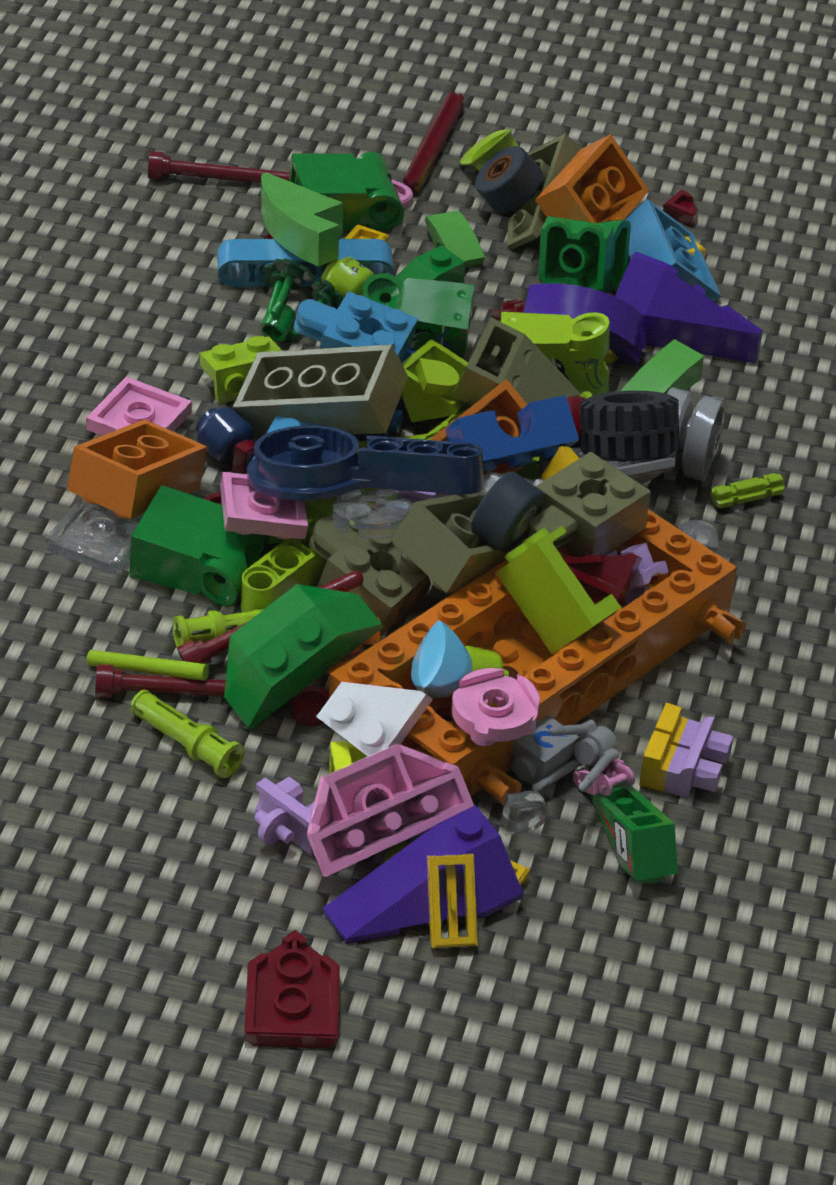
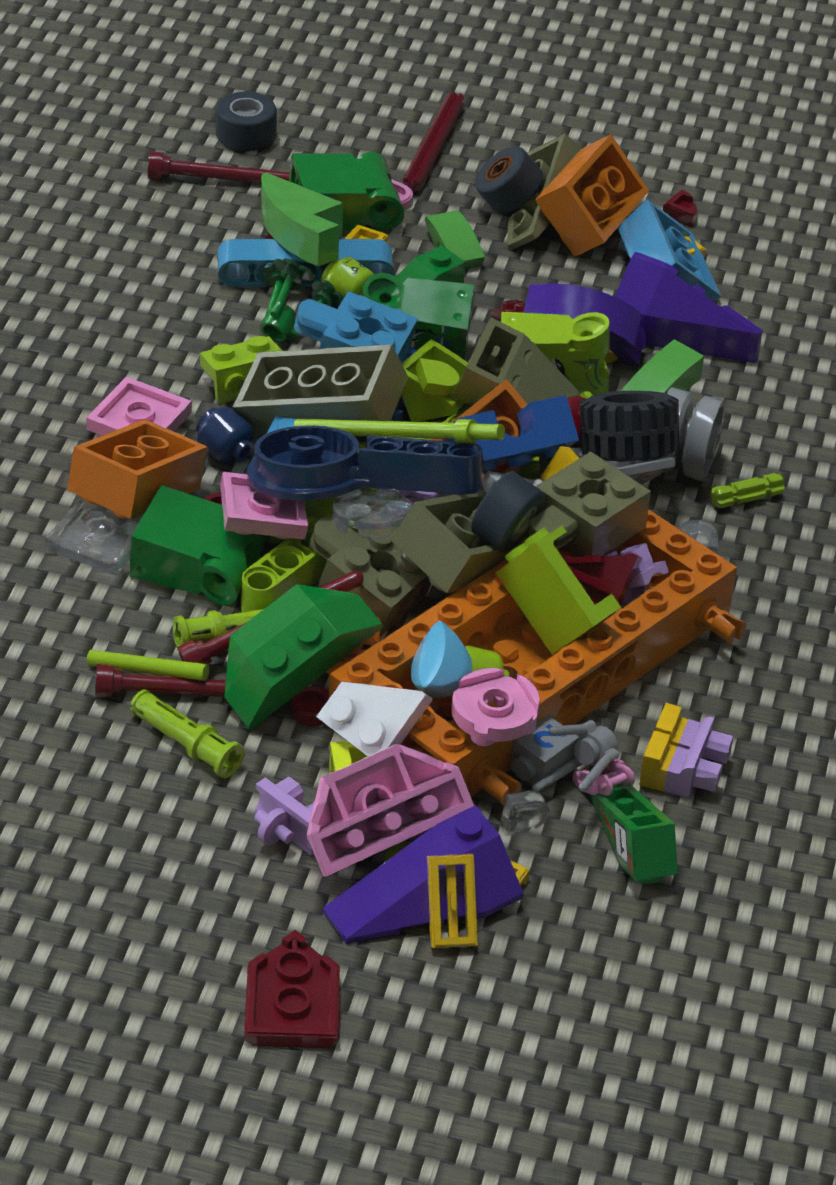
dark red tile [232,440,255,474] -> none
lime piece [460,128,519,171] -> none
green piece [538,216,631,294] -> none
none -> black wheel [216,91,277,151]
none -> lime bar [293,419,505,444]

